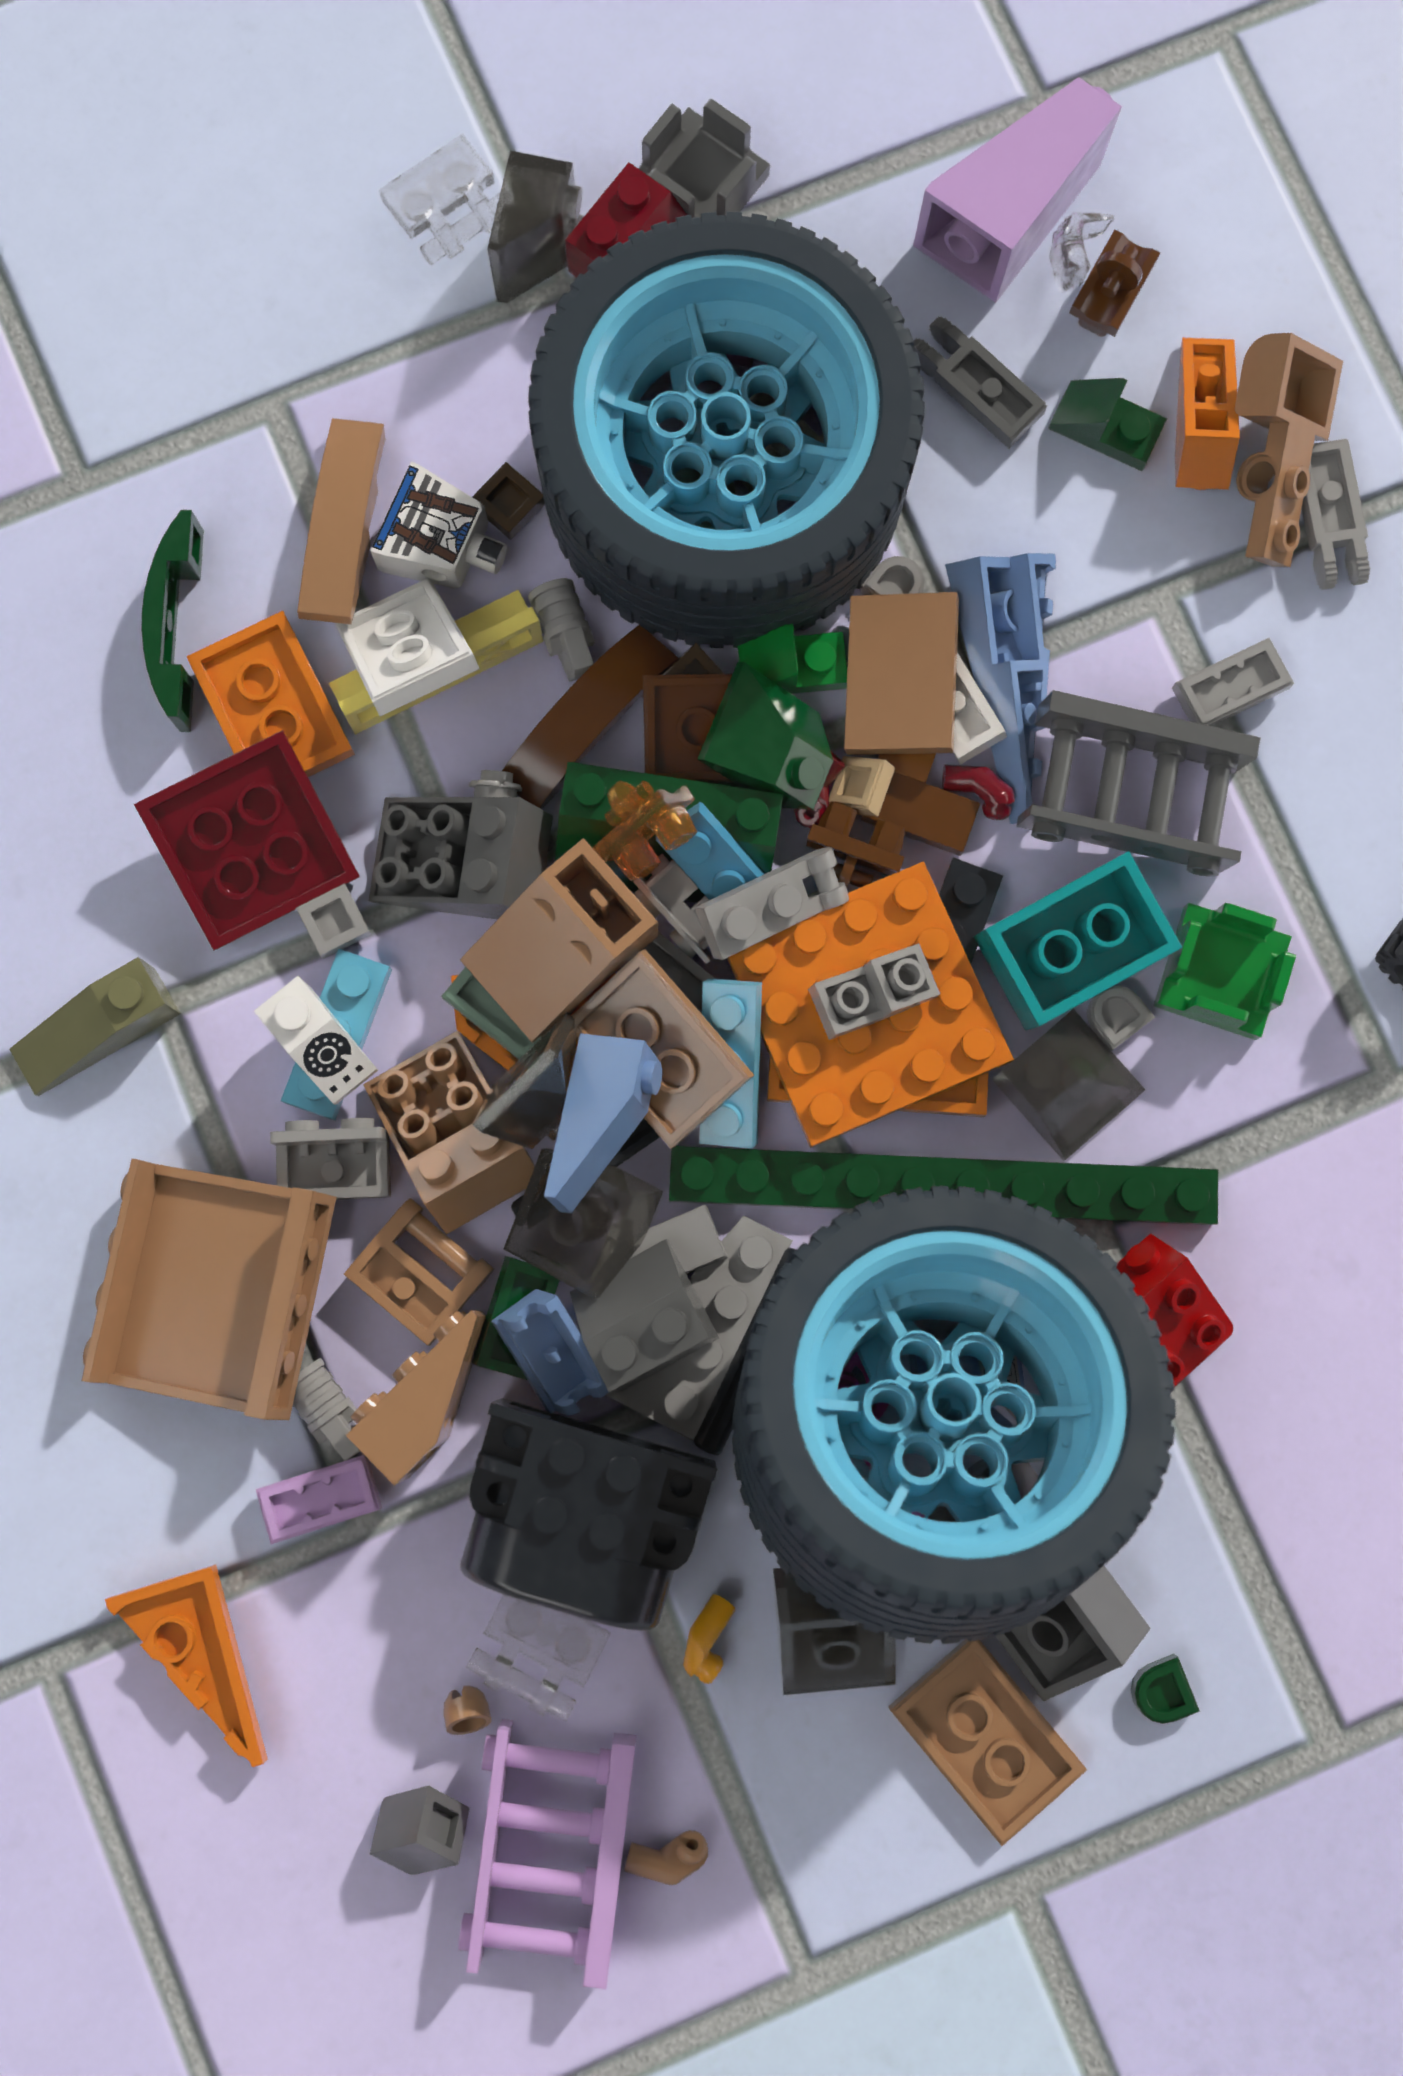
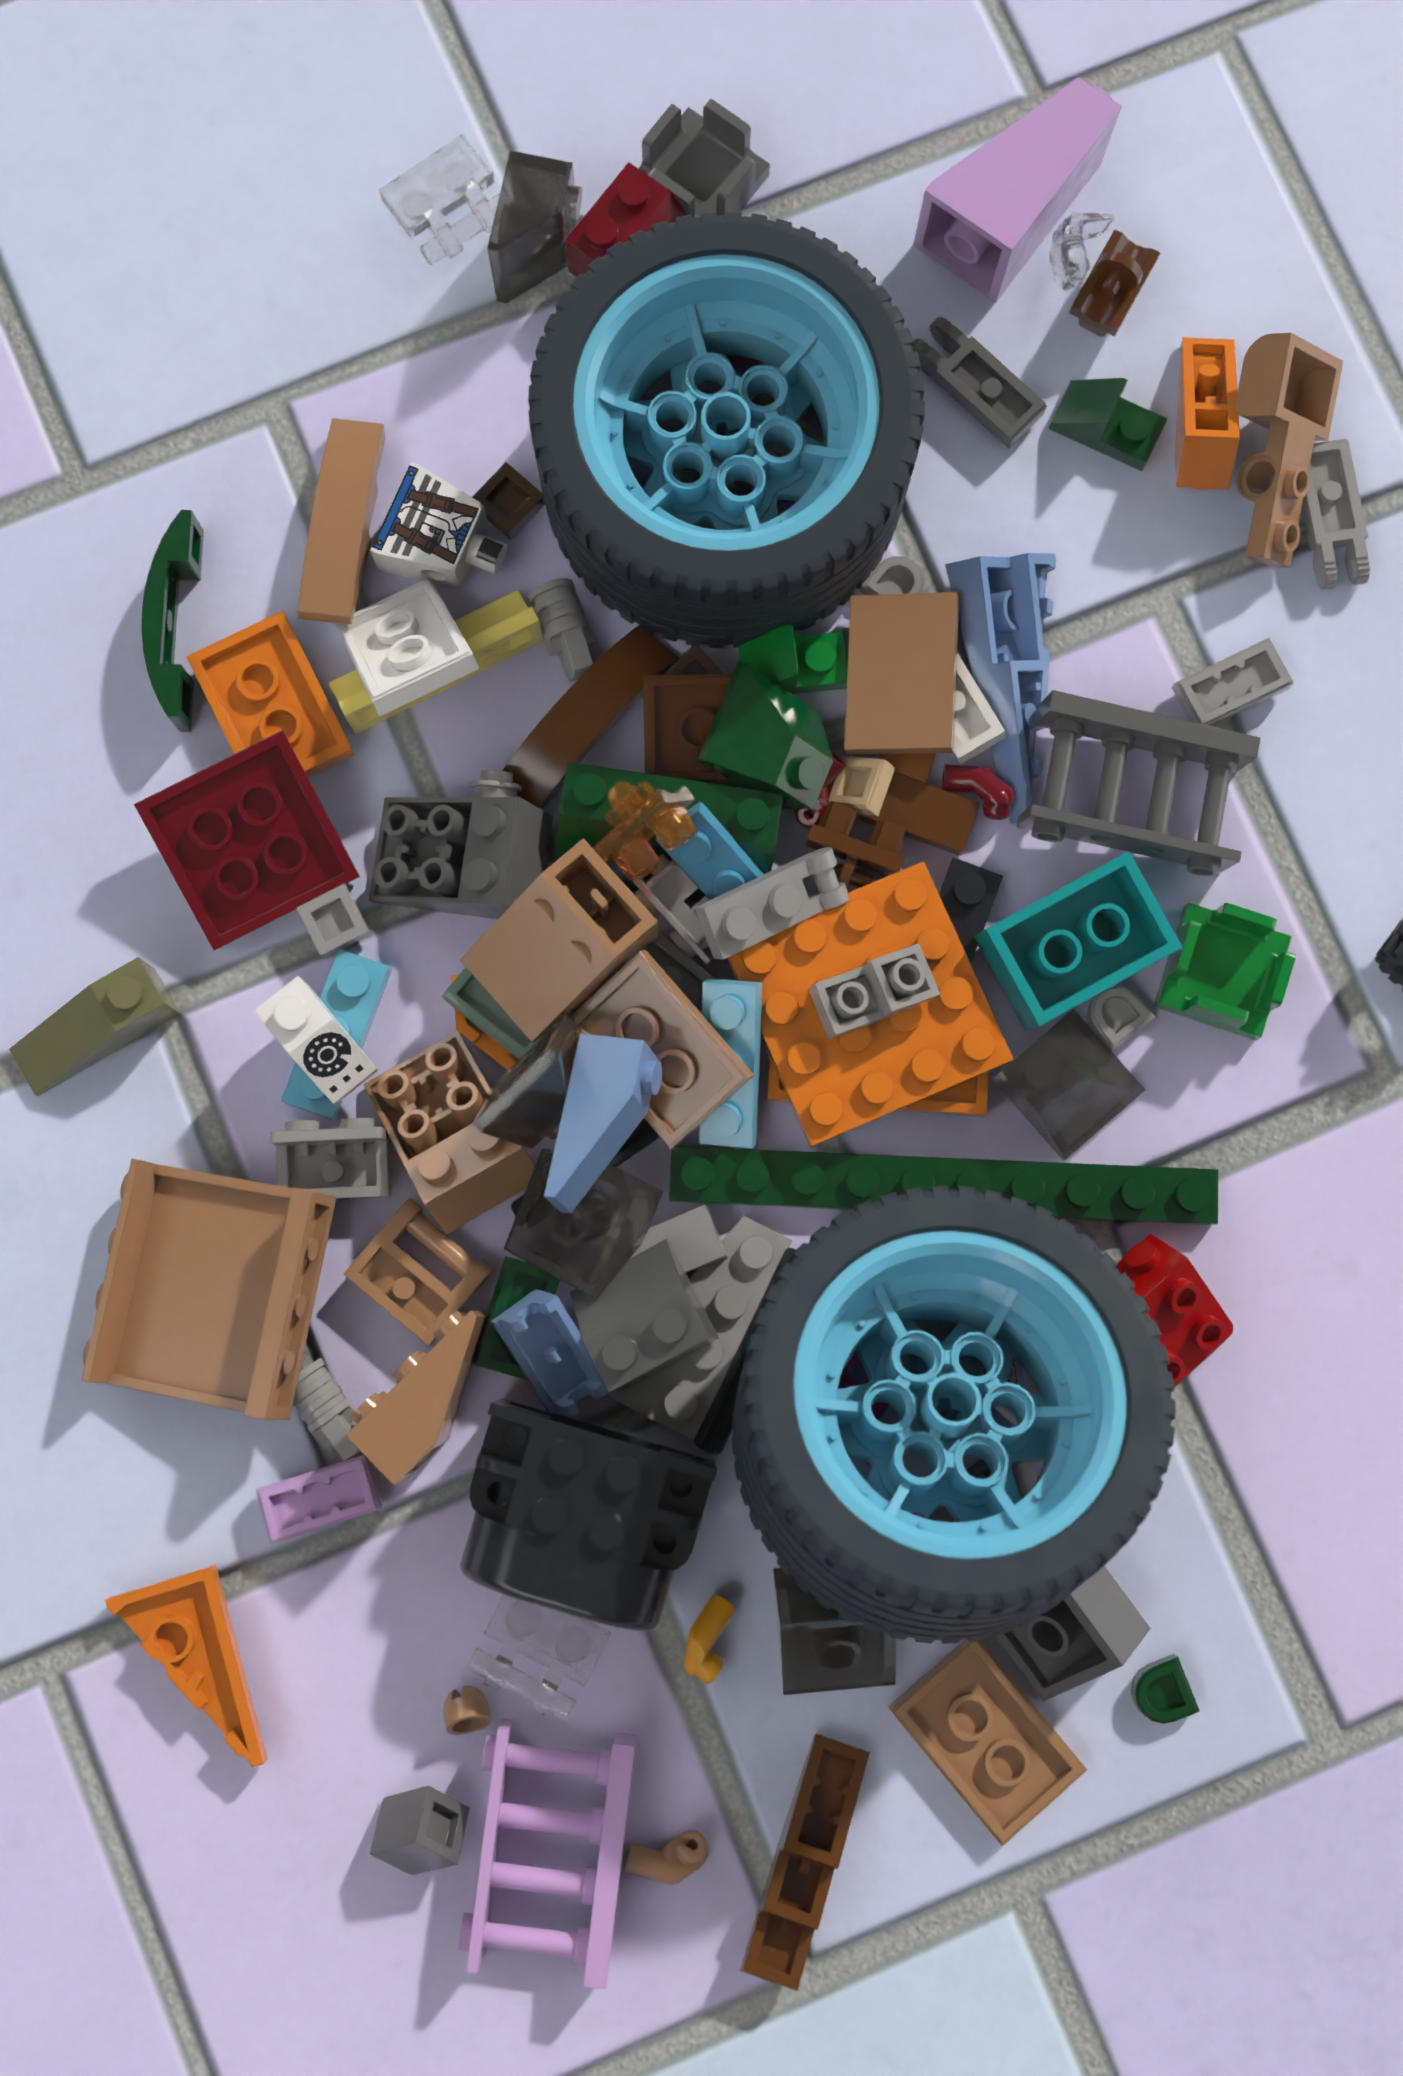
none -> reddish brown slope [740,1734,870,1991]

